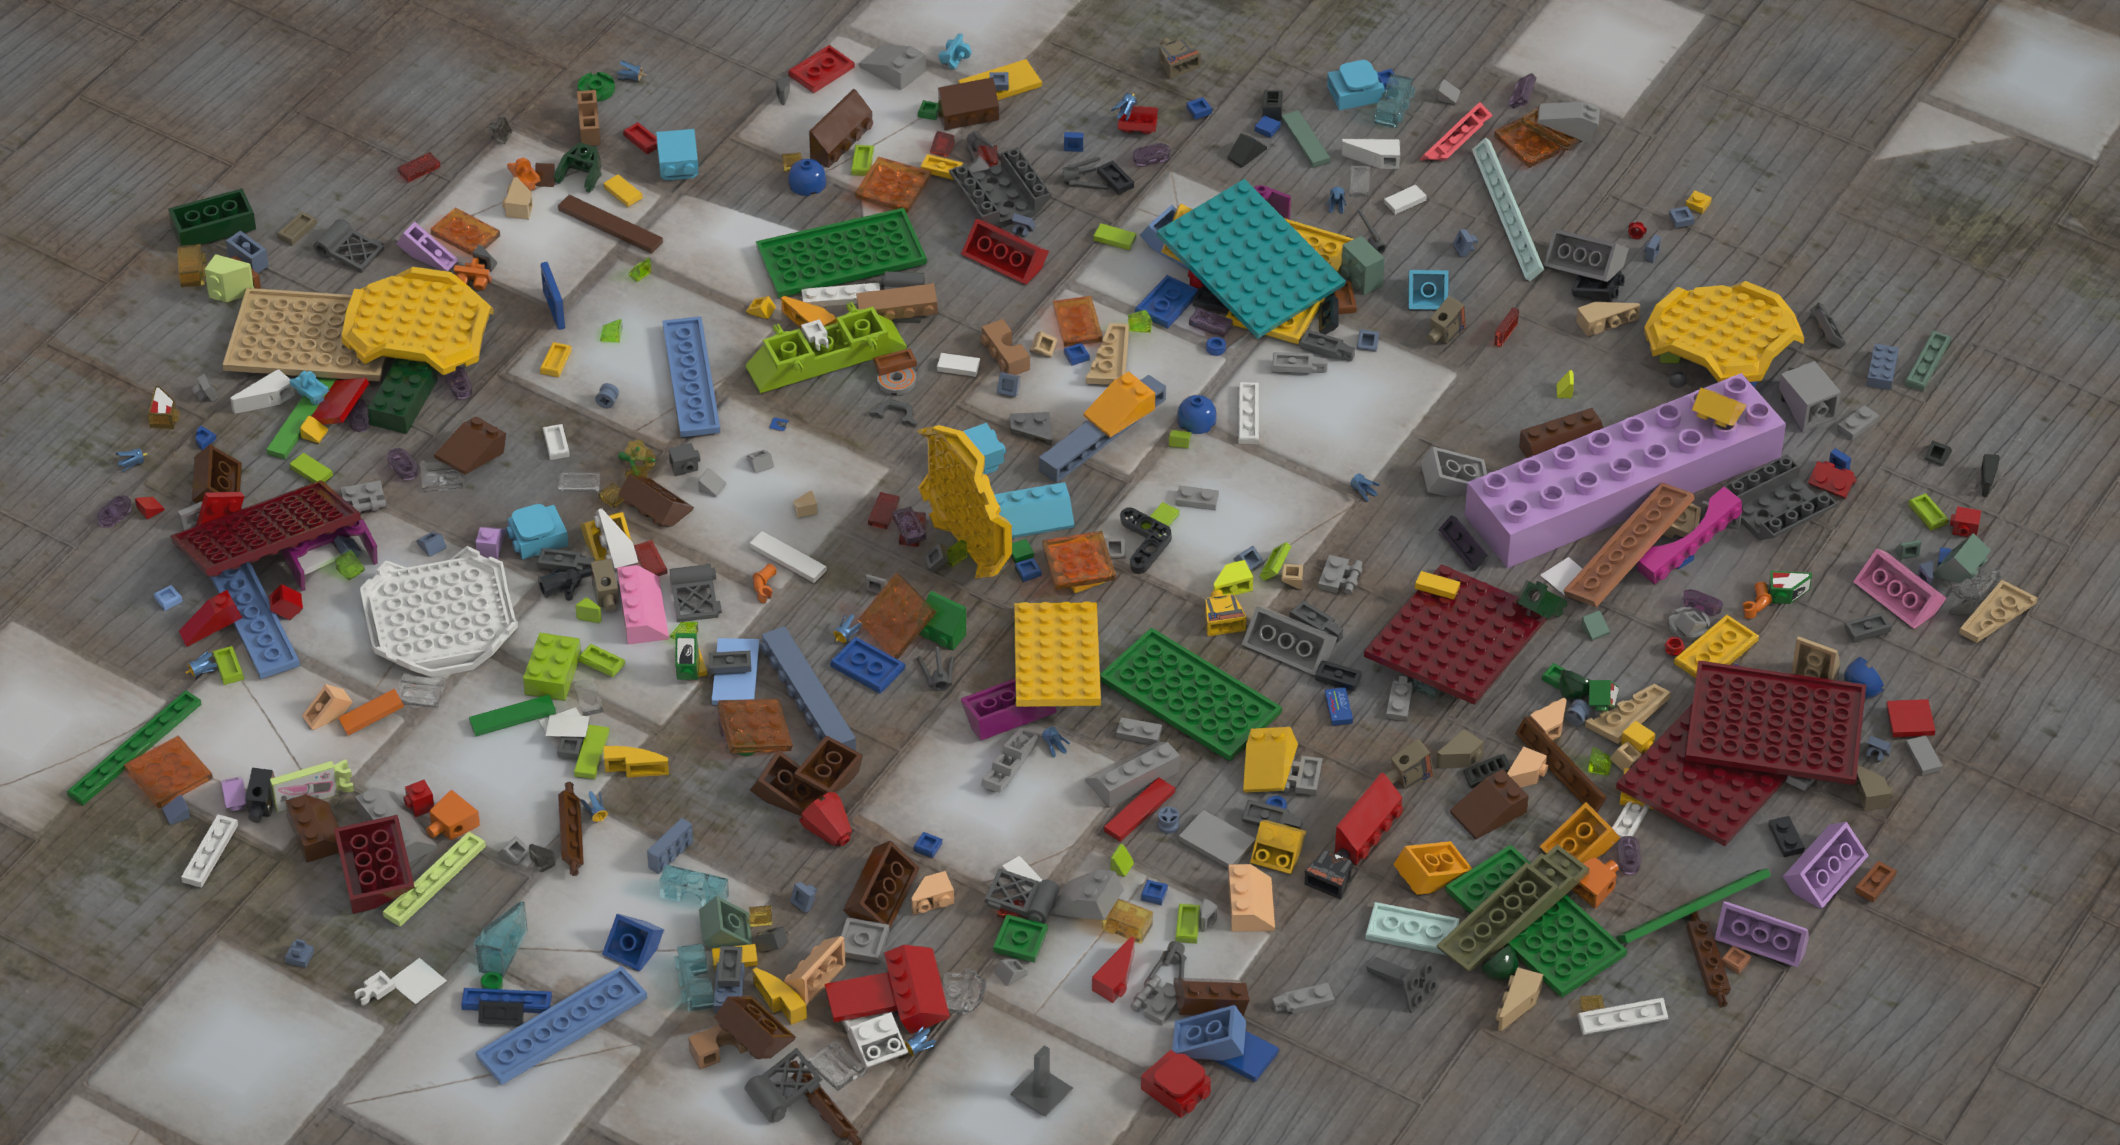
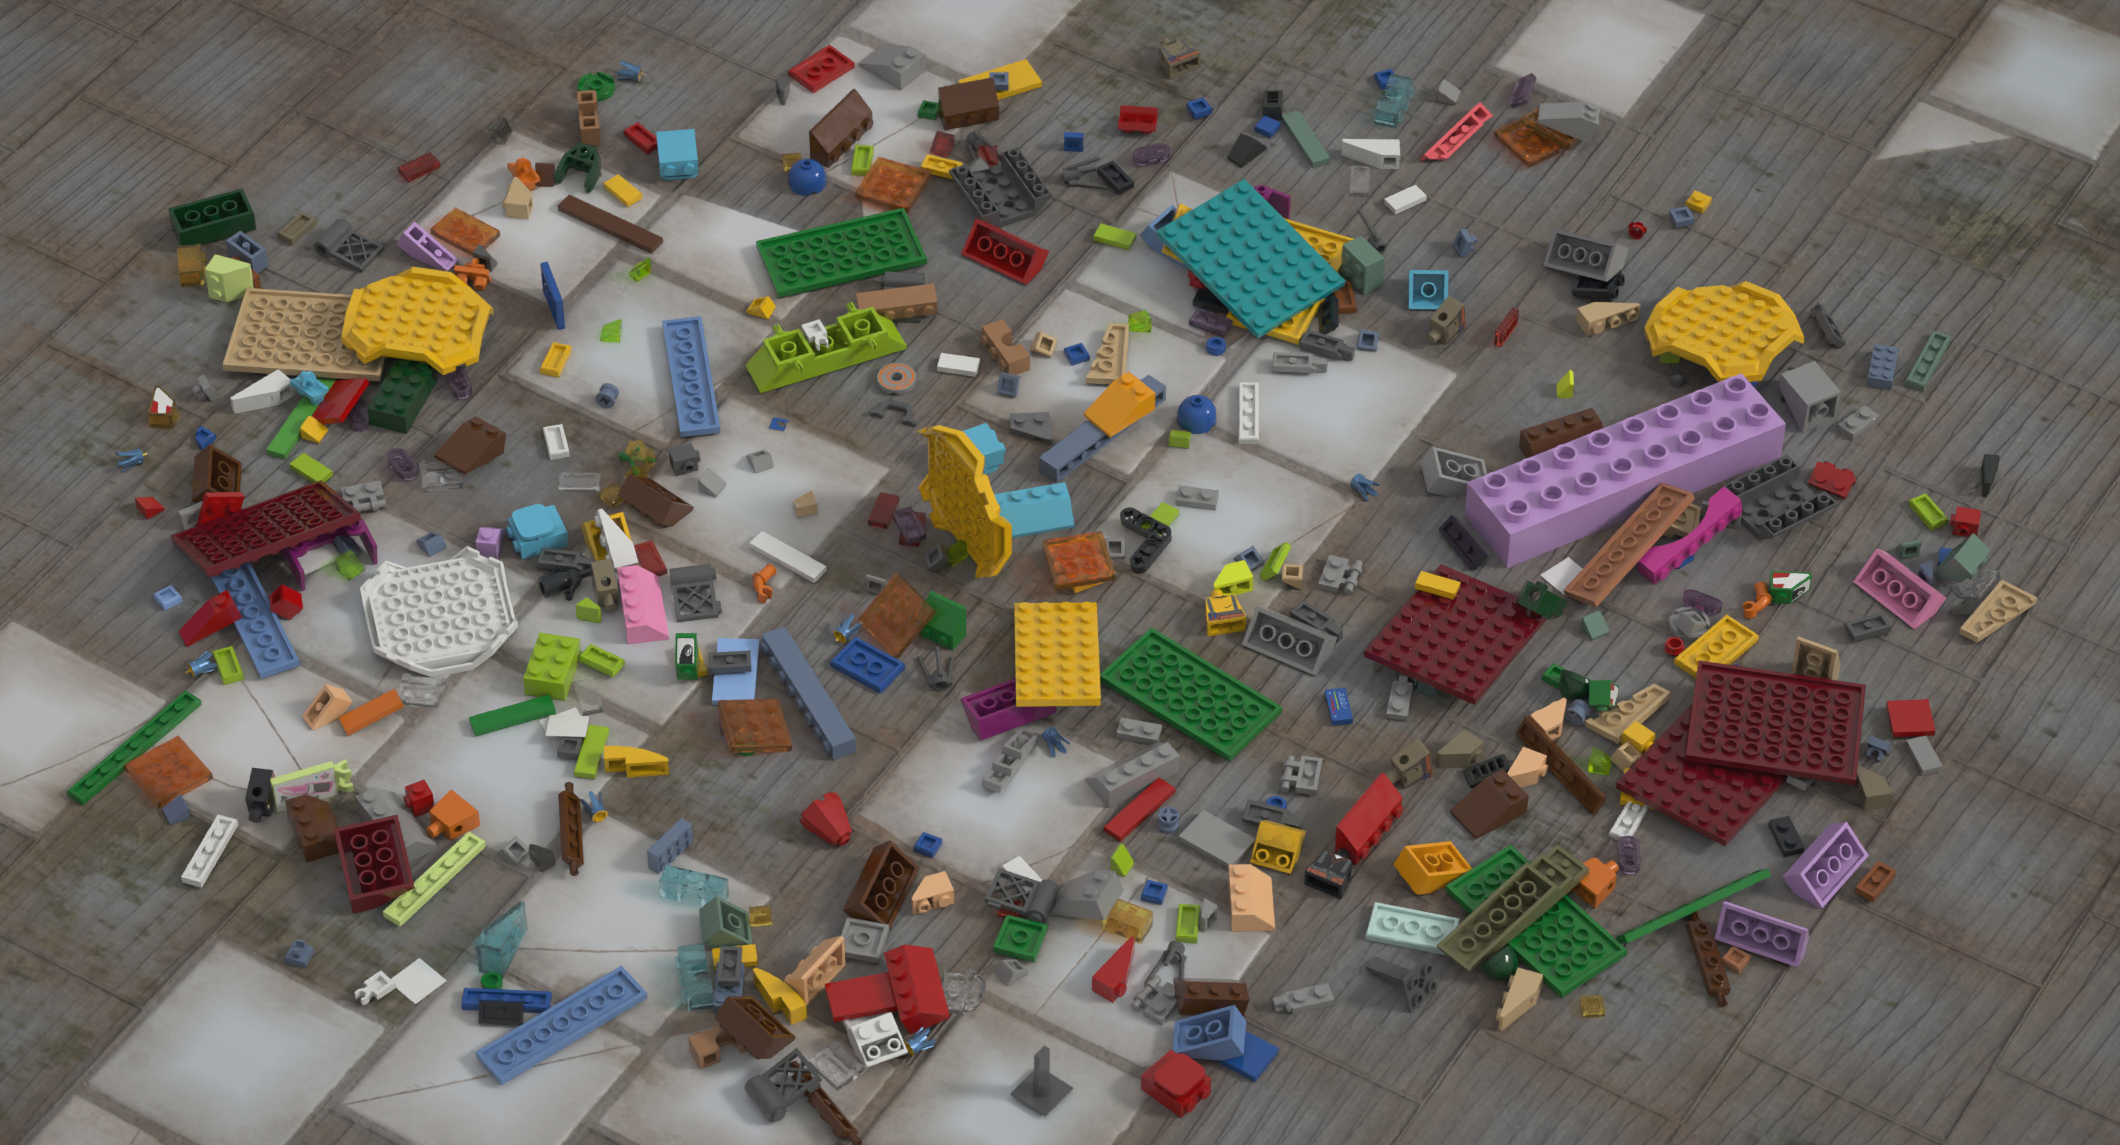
clear purple plate [97,495,132,528] -> none
lavender slope [220,776,246,811] -> none
blue slope [602,914,664,971] -> none
clear neon green slope [670,621,699,639] -> none
reddish brown slope [750,750,826,816] -> none
dark grey slope [756,927,788,952] -> none
light orange slope [781,296,837,328] -> none
sand blue tile [790,882,817,913] -> none
reddish brown slope [794,735,863,793] -> none
white plate [802,283,880,307] -> none
dark orange tile [873,348,917,376] -> none
medium azure hips [938,34,972,69] -> none
green tile [1011,539,1034,563] -> none
sand blue tile [1012,213,1036,237] -> none
blue tile [1015,558,1042,582] -> none
clear orange plate [1053,296,1103,347] -> none
flat silver piece [1111,93,1137,121] -> none
blue tile [1135,275,1198,329] -> none
yellow slope [1243,727,1298,793] -> none
black plate [1315,660,1362,692] -> none
medium azure brick [1327,60,1385,111] -> none
flat silver piece [1327,187,1347,214] -> none
light aqua plate [1472,138,1544,281] -> none
light orange slope [1539,802,1621,863] -> none
white tile [1577,998,1668,1036] -> none
sand blue plate [1644,235,1661,263] -> none
yellow slope [1692,387,1747,428] -> none
blue plate [1829,448,1851,470] -> none
blue cylinder [1844,657,1884,699] -> none
pearl dark grey slope [1924,440,1952,466] -> none

